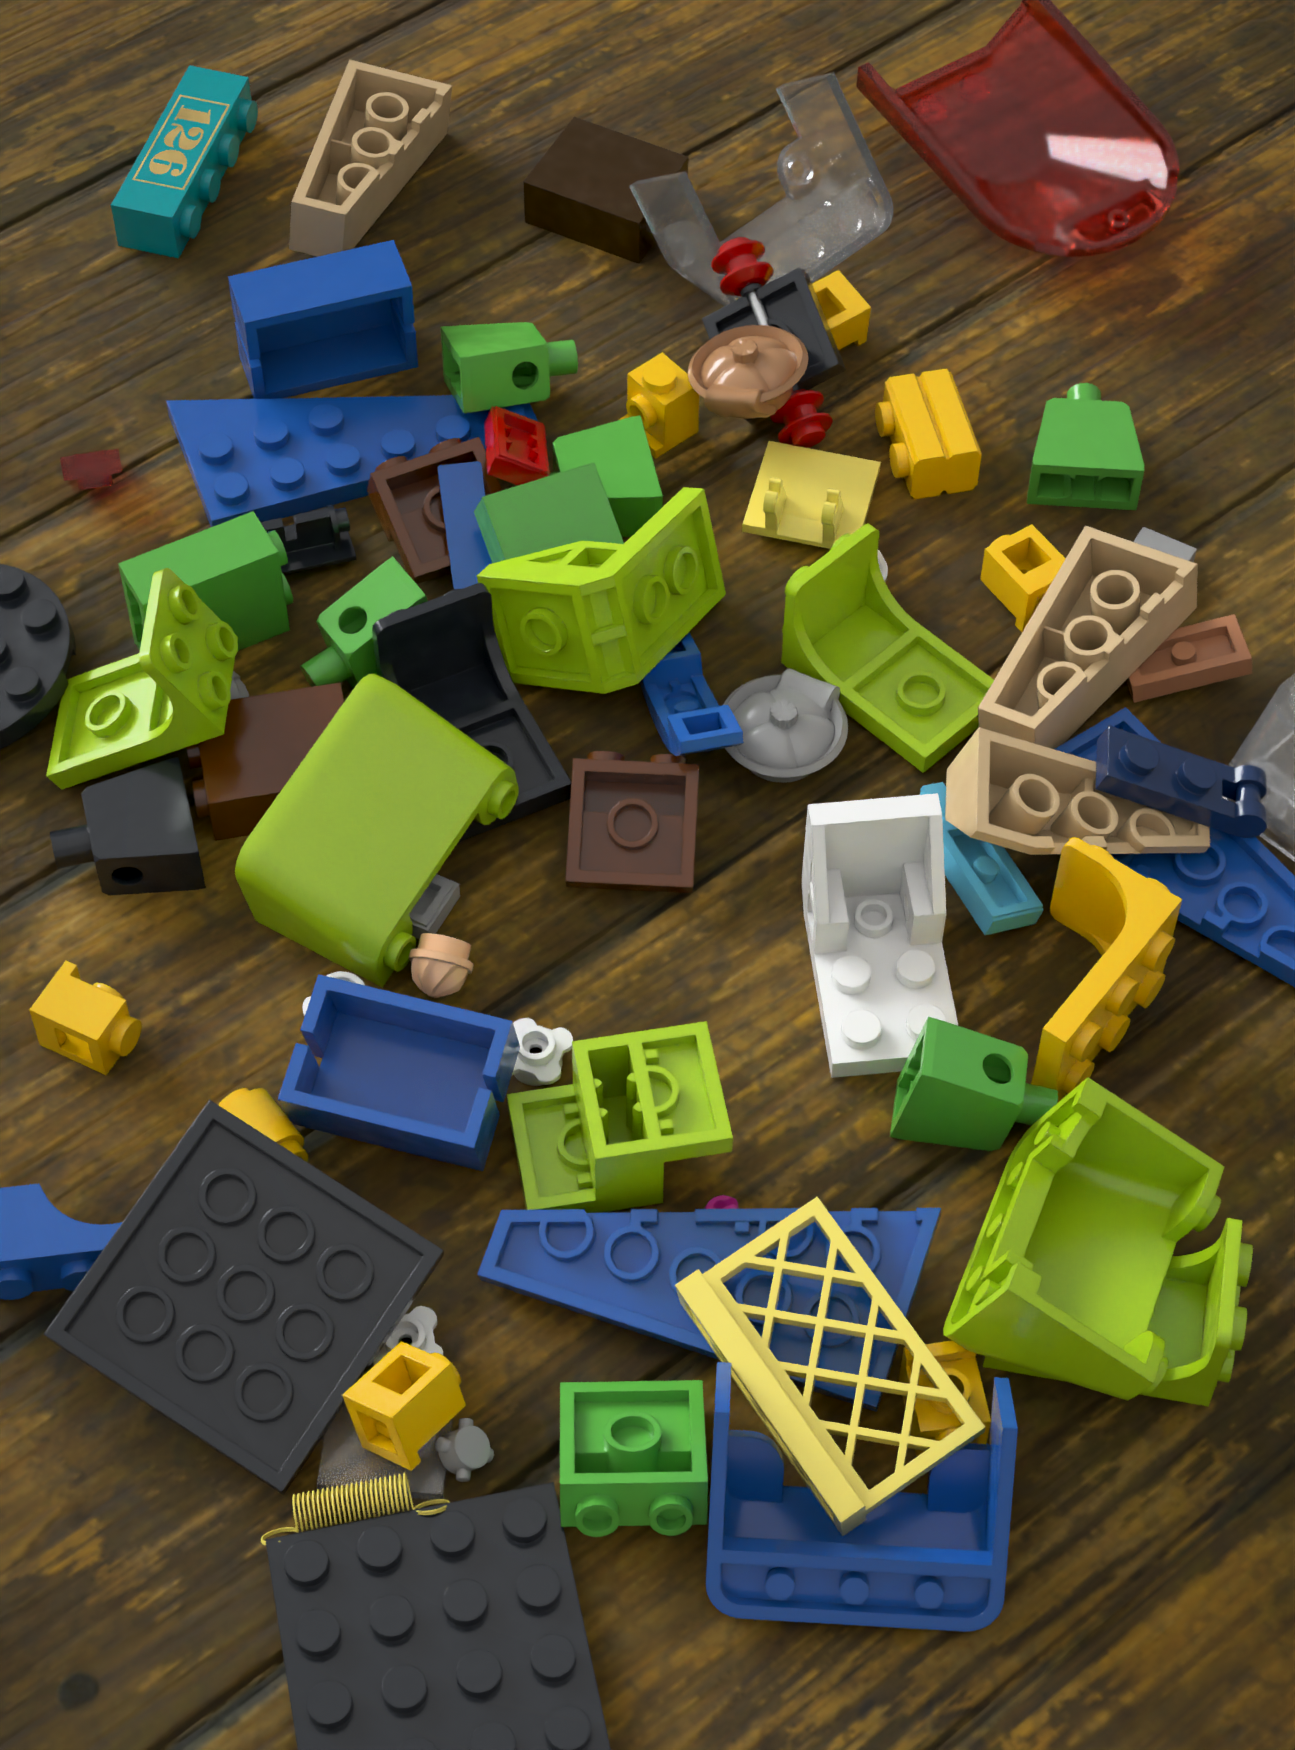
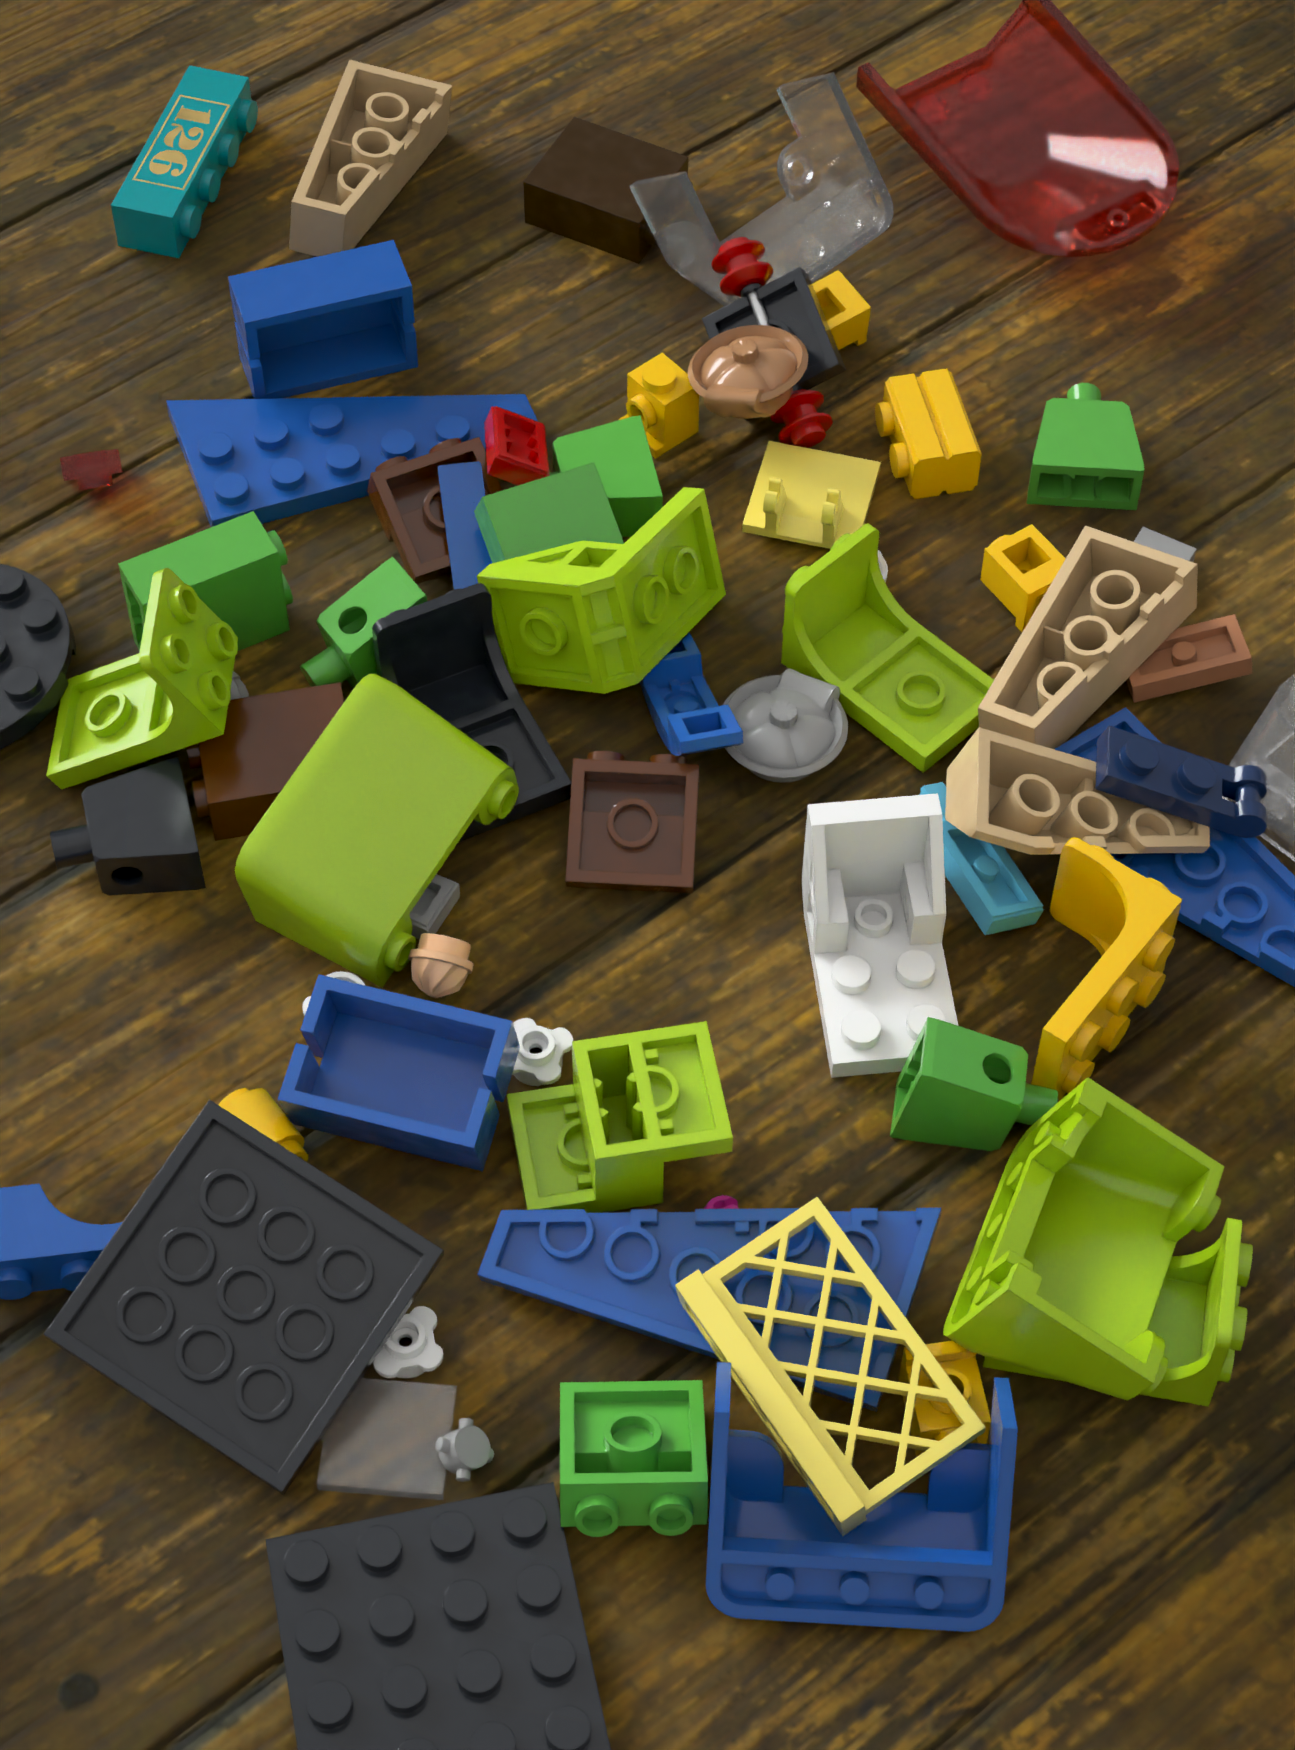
yellow brick [29,960,142,1075] -> none
black hinge [261,504,357,576] -> none
light yellow piece [261,1472,450,1545] -> none
yellow brick [342,1341,466,1471] -> none
bright green torso [440,322,578,413] -> none

